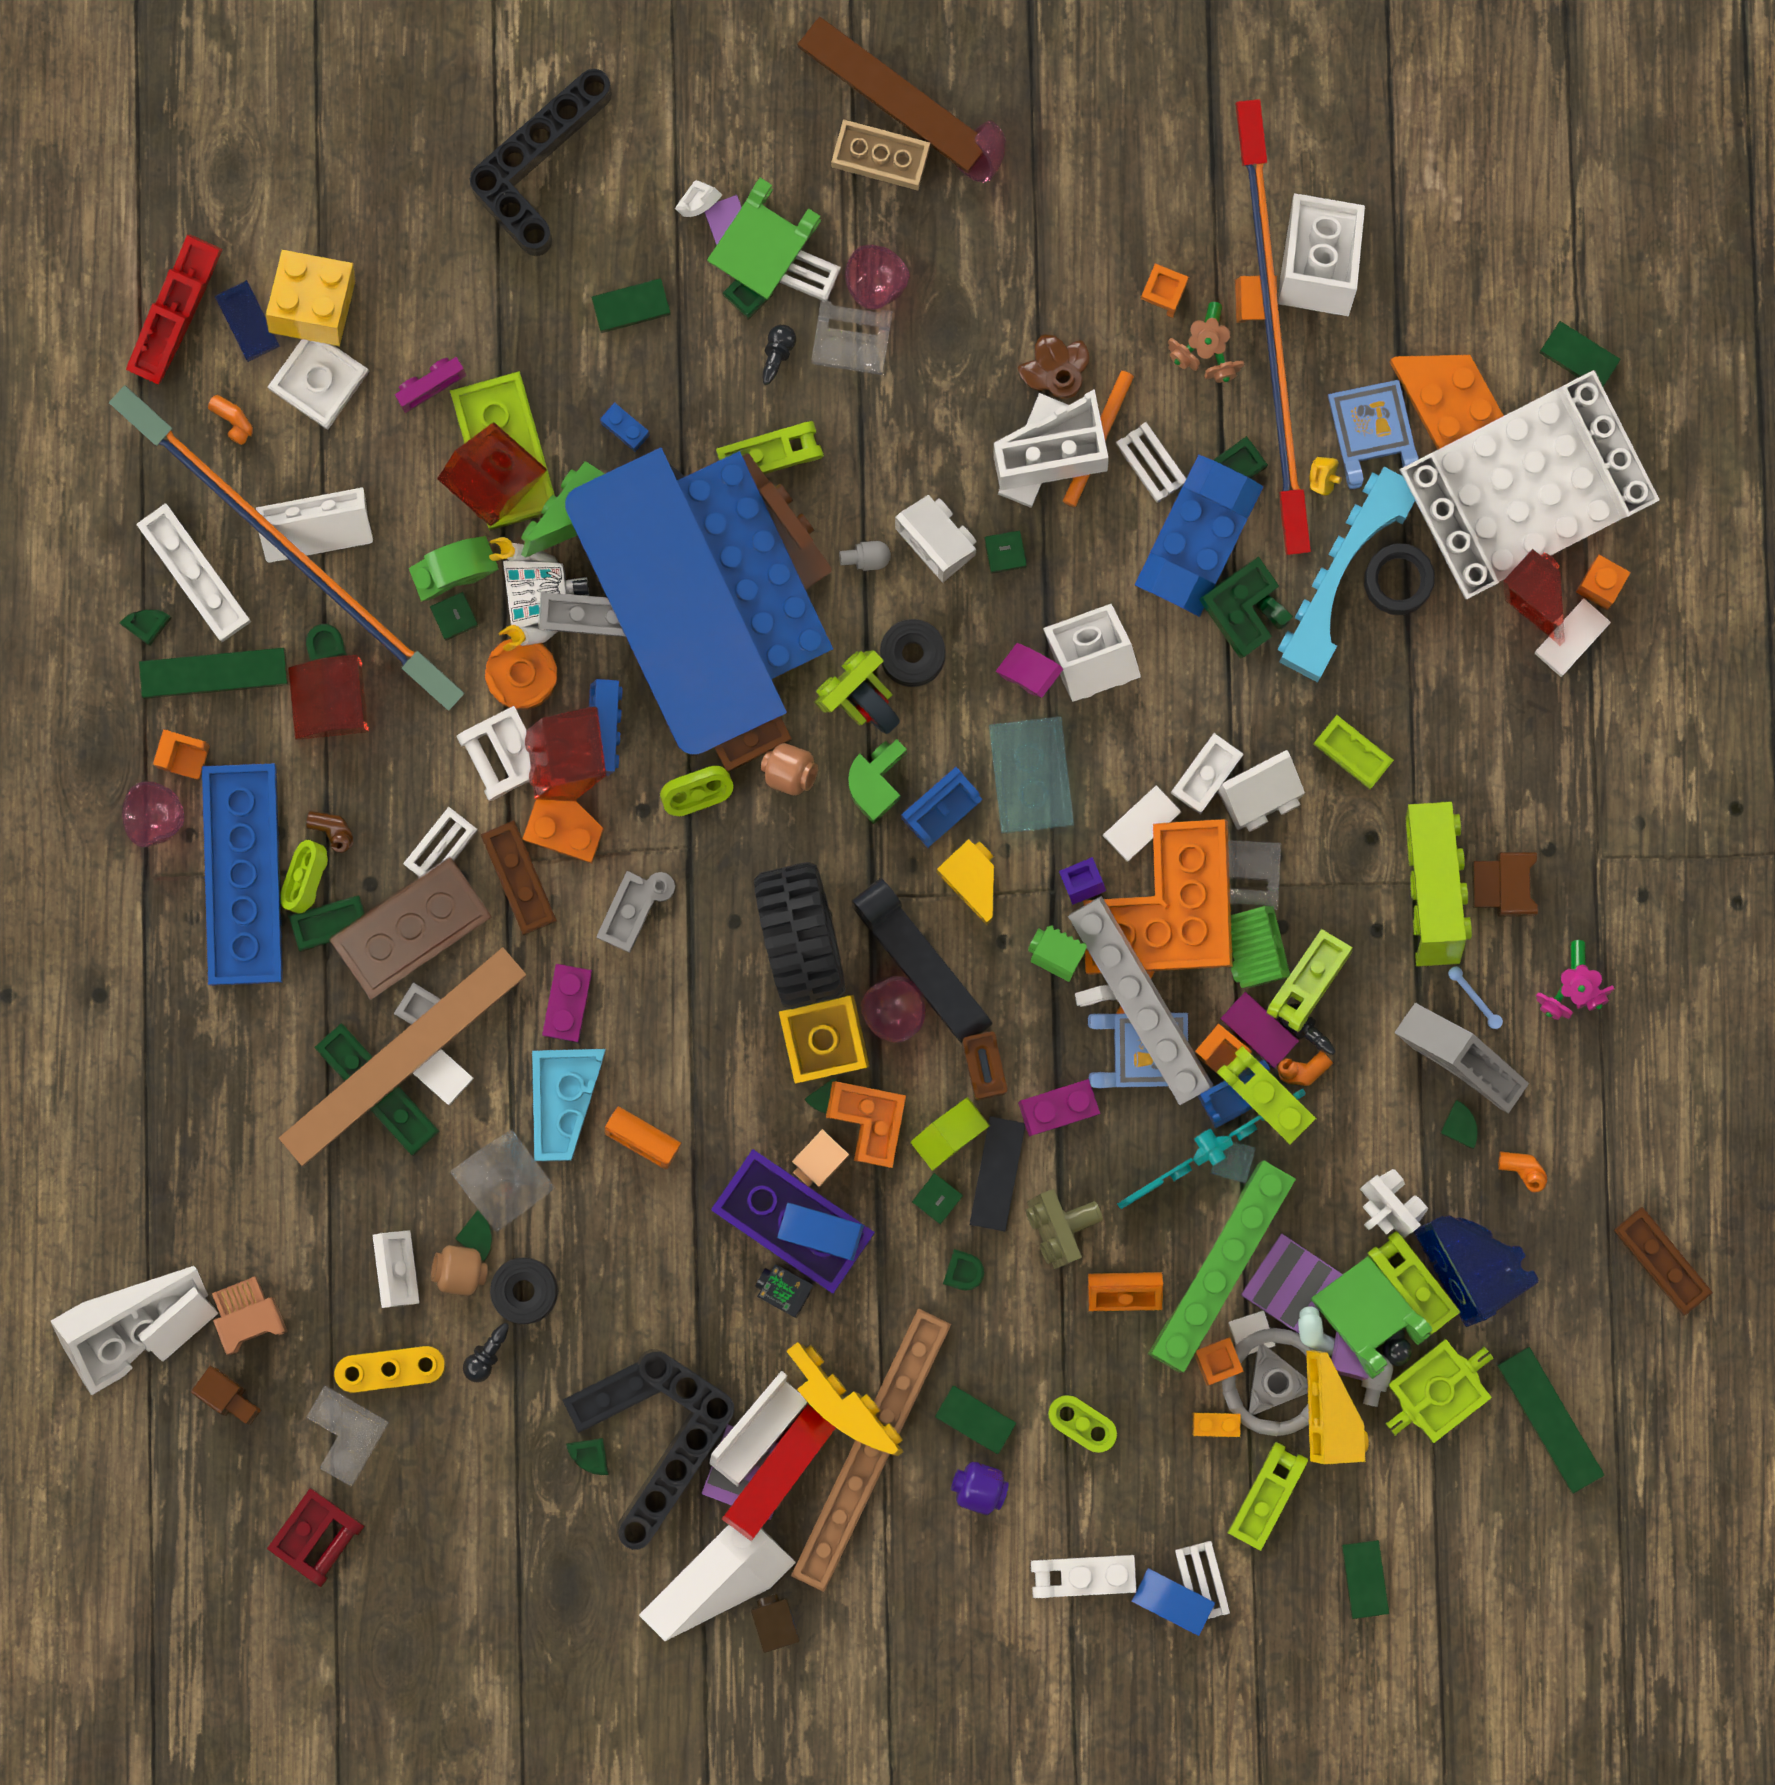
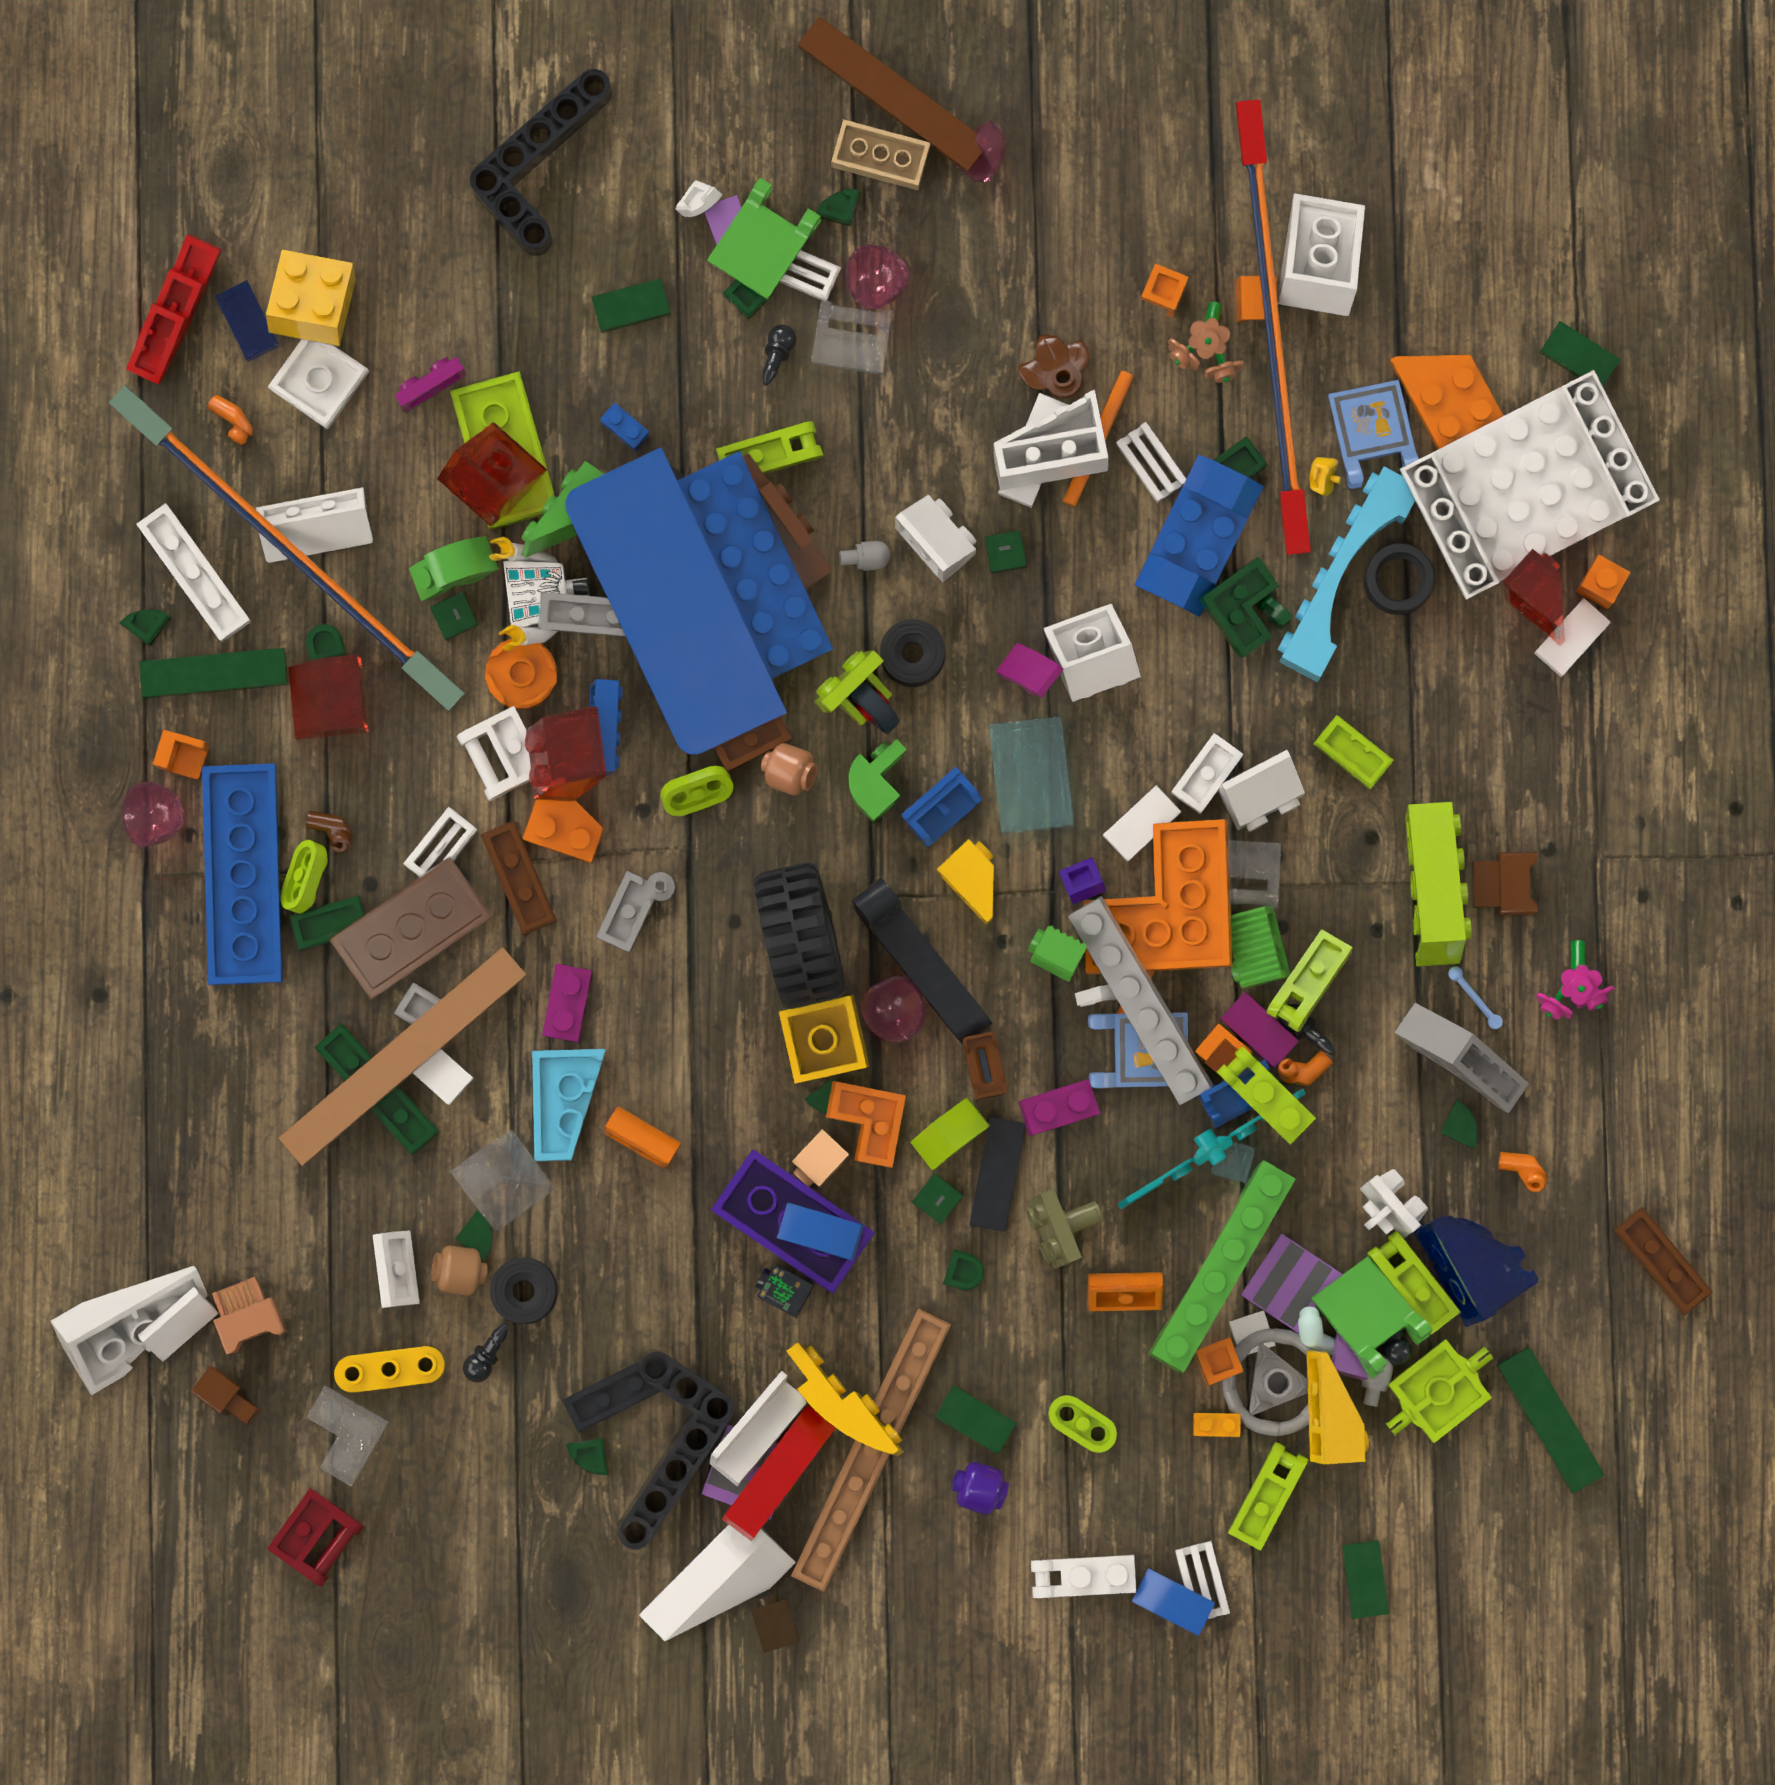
none -> dark green tile [816,189,861,227]

